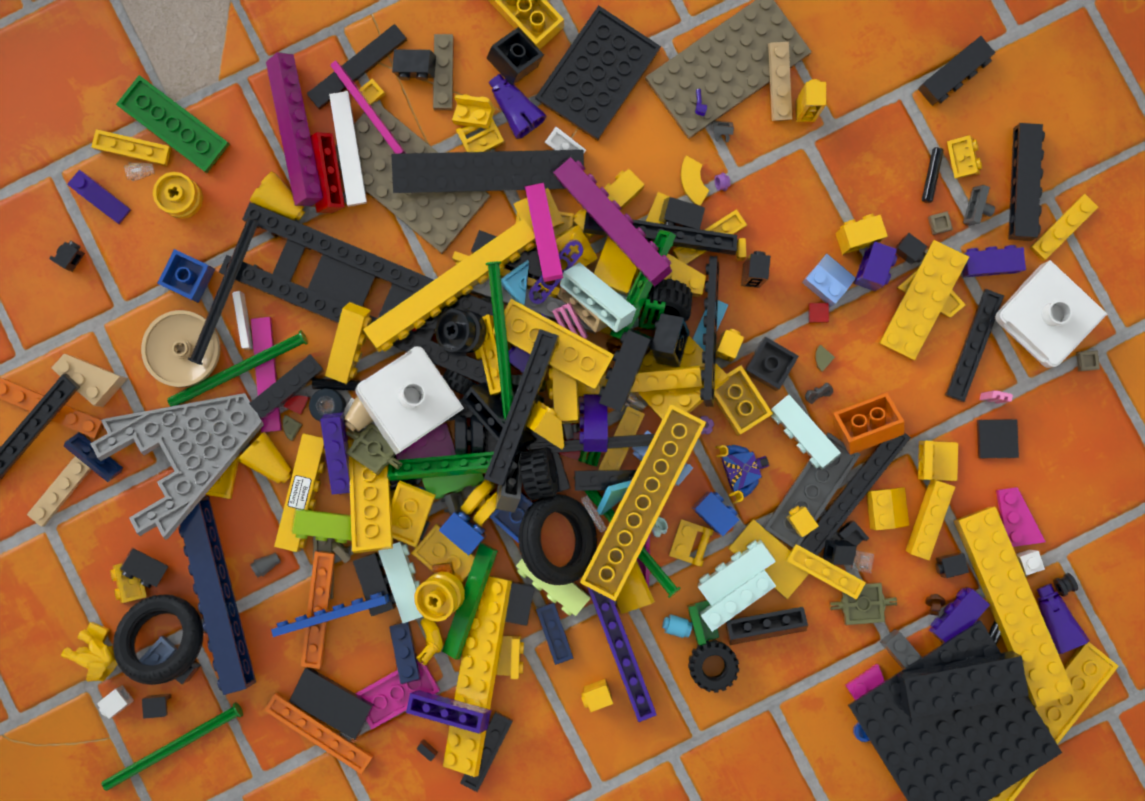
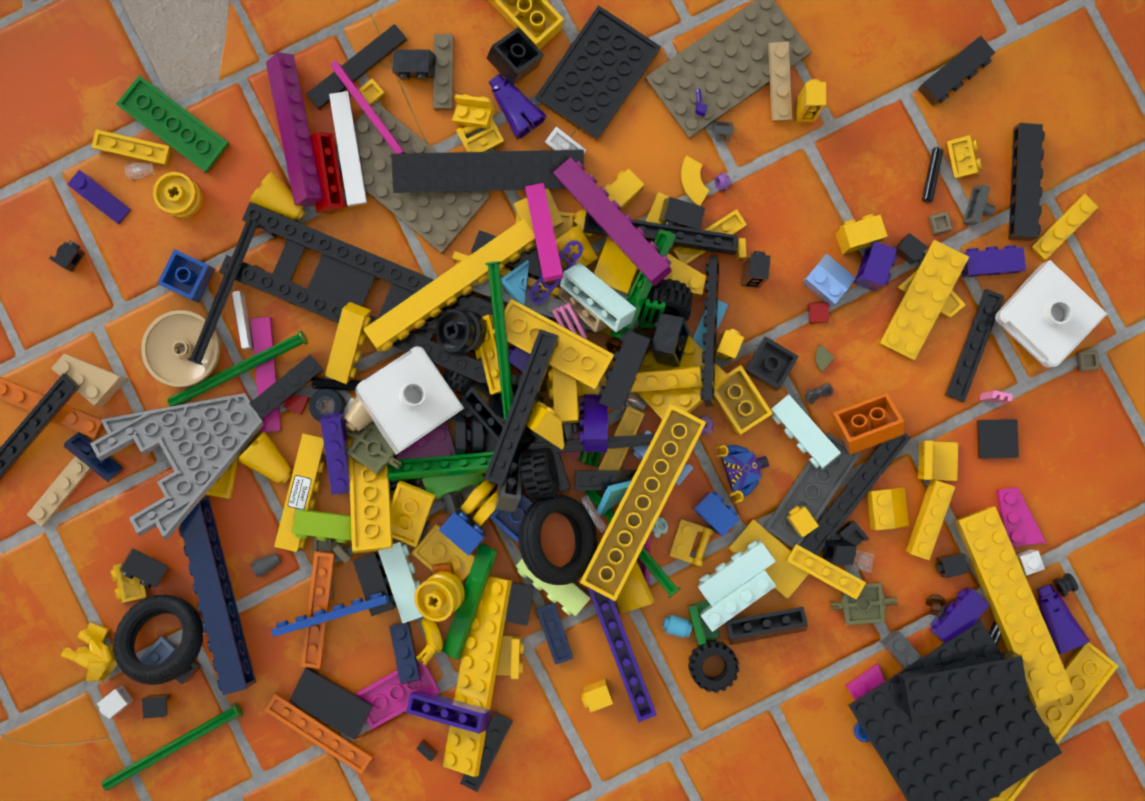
olive tile [283,415,303,441] -> none

